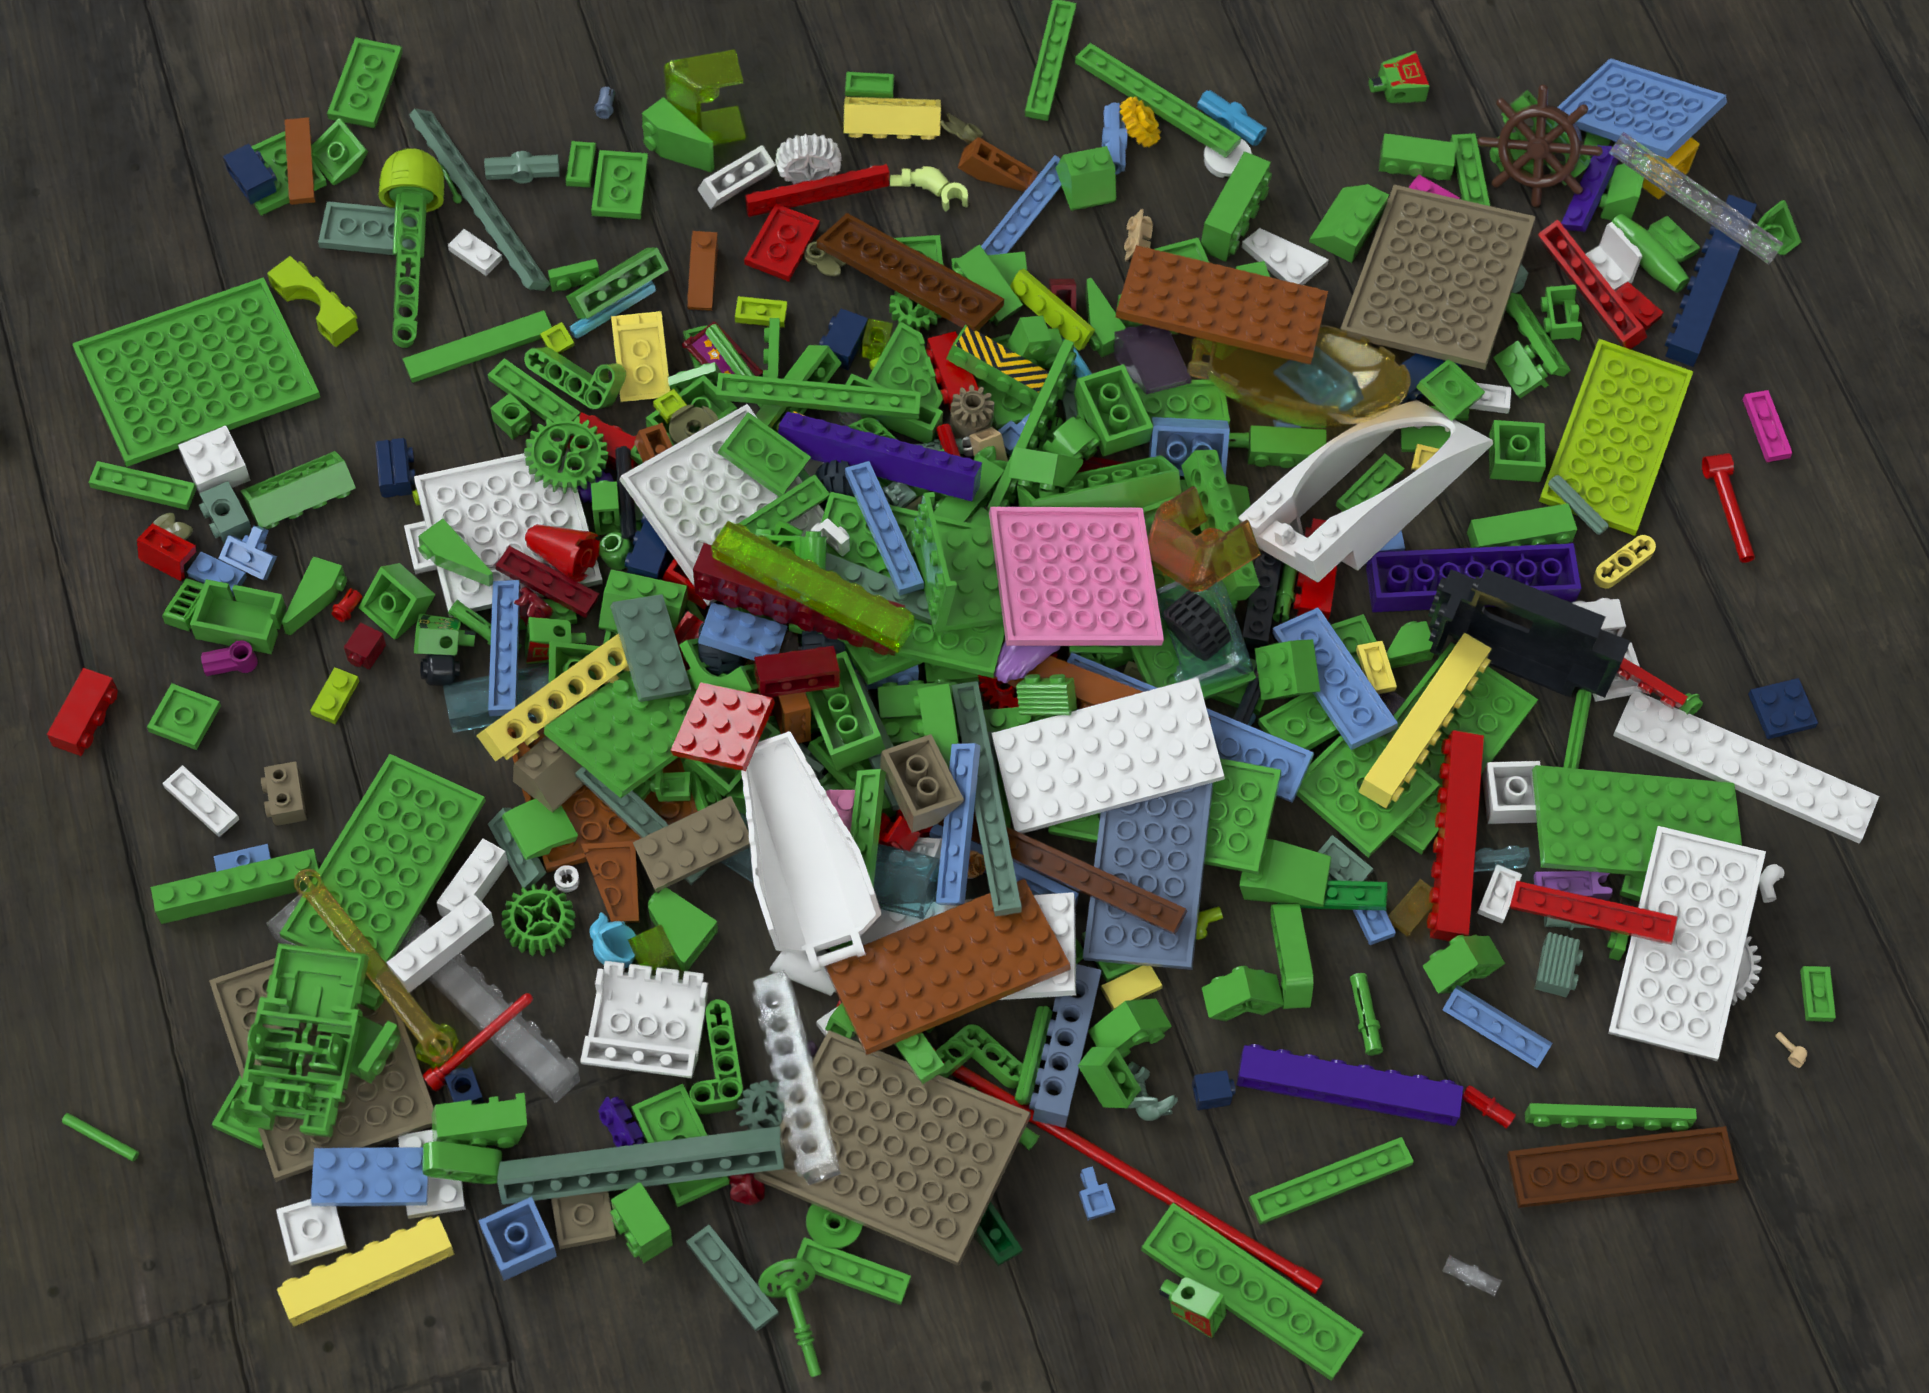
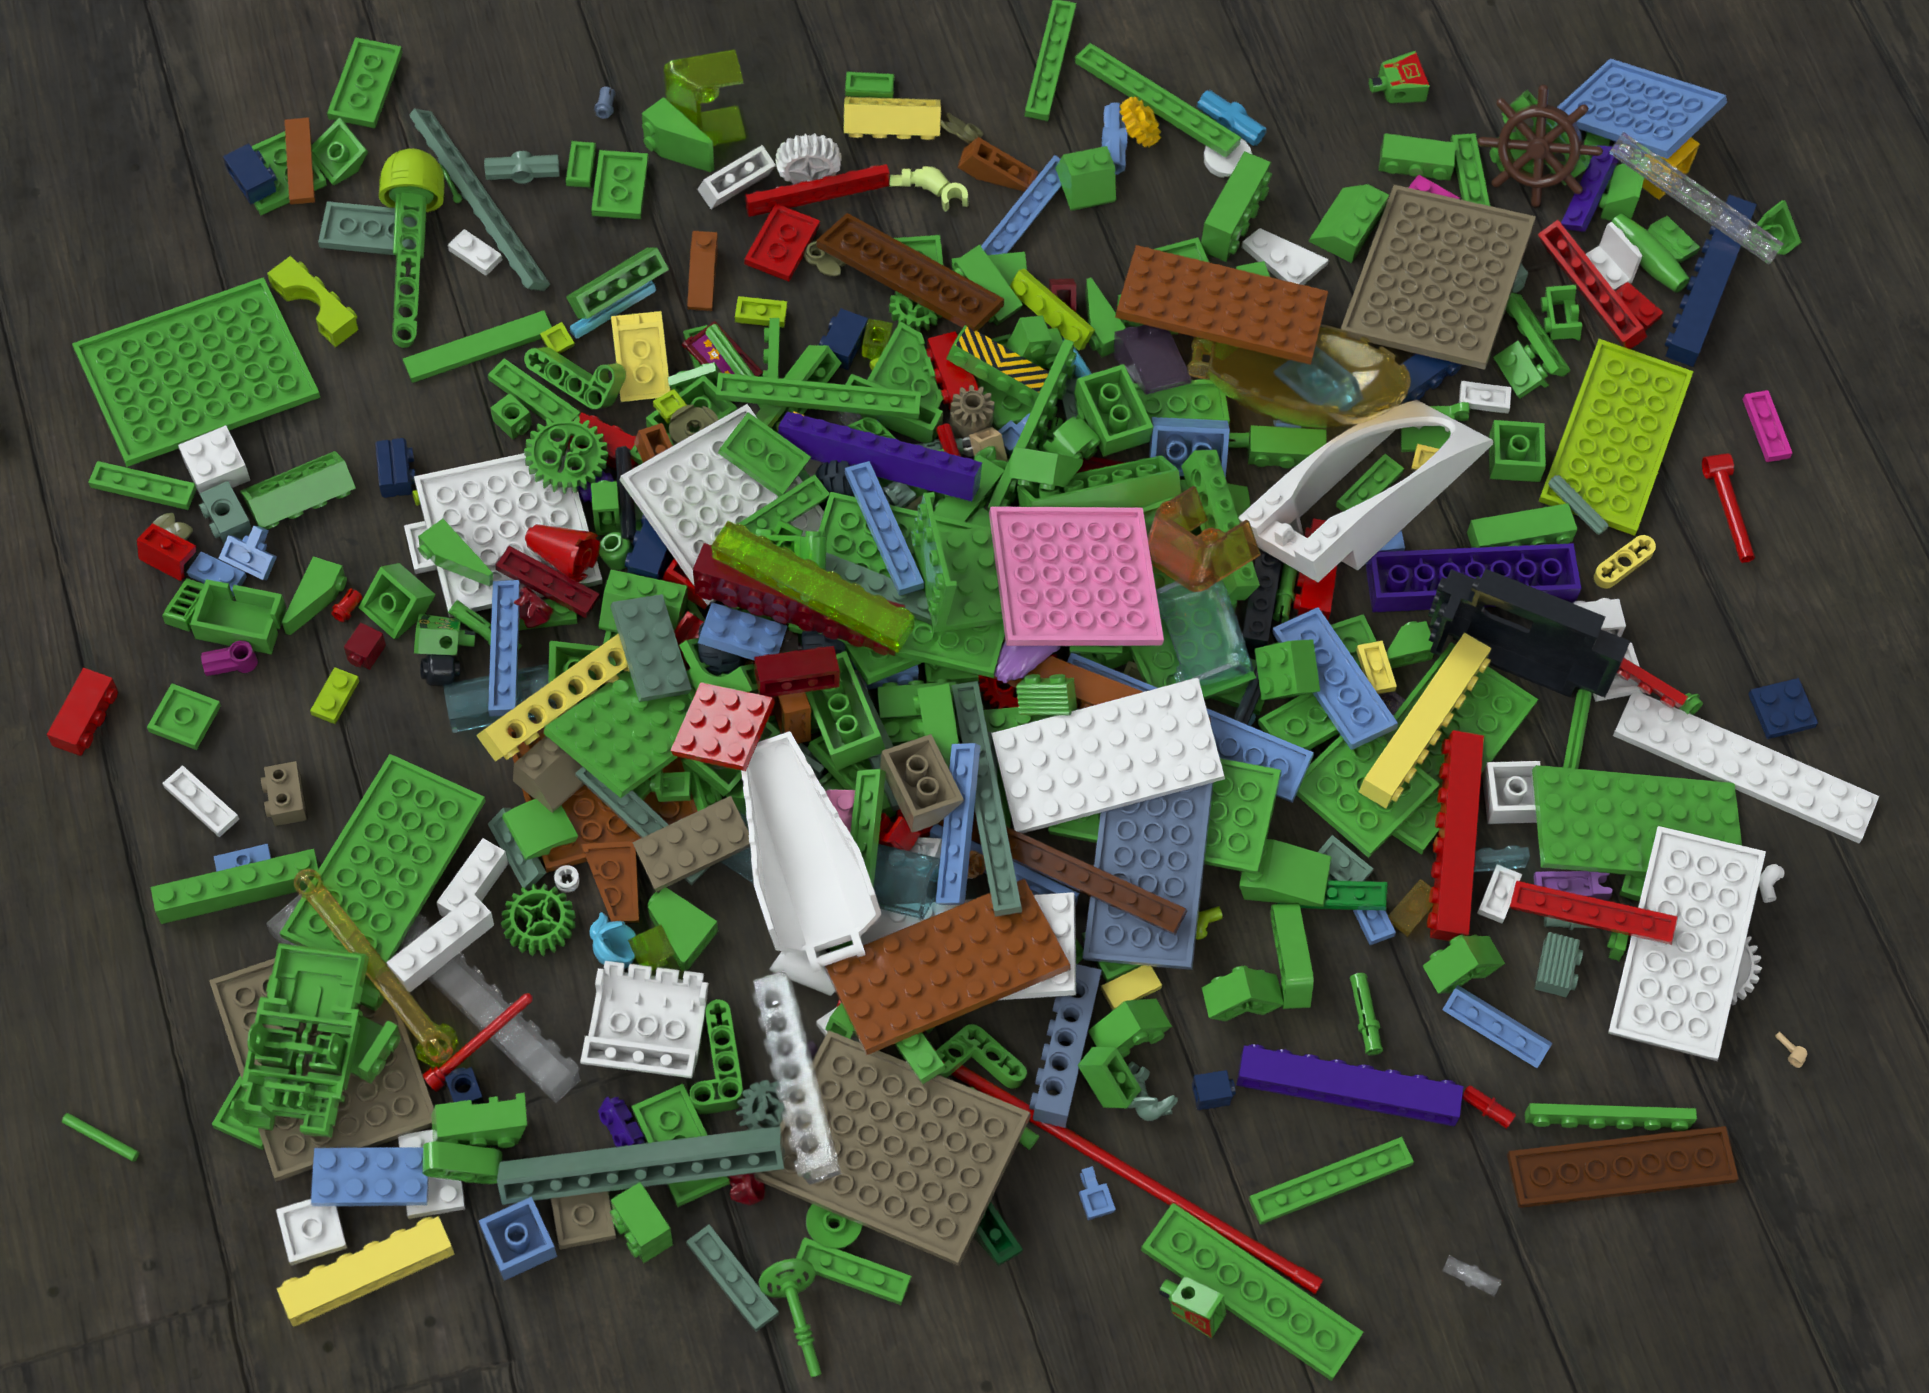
bright green torso [525,617,586,664] -> none
bright green plate [548,259,600,292] -> none
white bracket [810,518,850,557] -> none
bright green axle [1015,1006,1052,1105] -> none
tan hinge [1124,209,1153,261] -> none
black tyre [1163,590,1231,661] -> none
bright green plate [1416,360,1485,421] -> none
bright green plate [1800,966,1836,1022] -> none

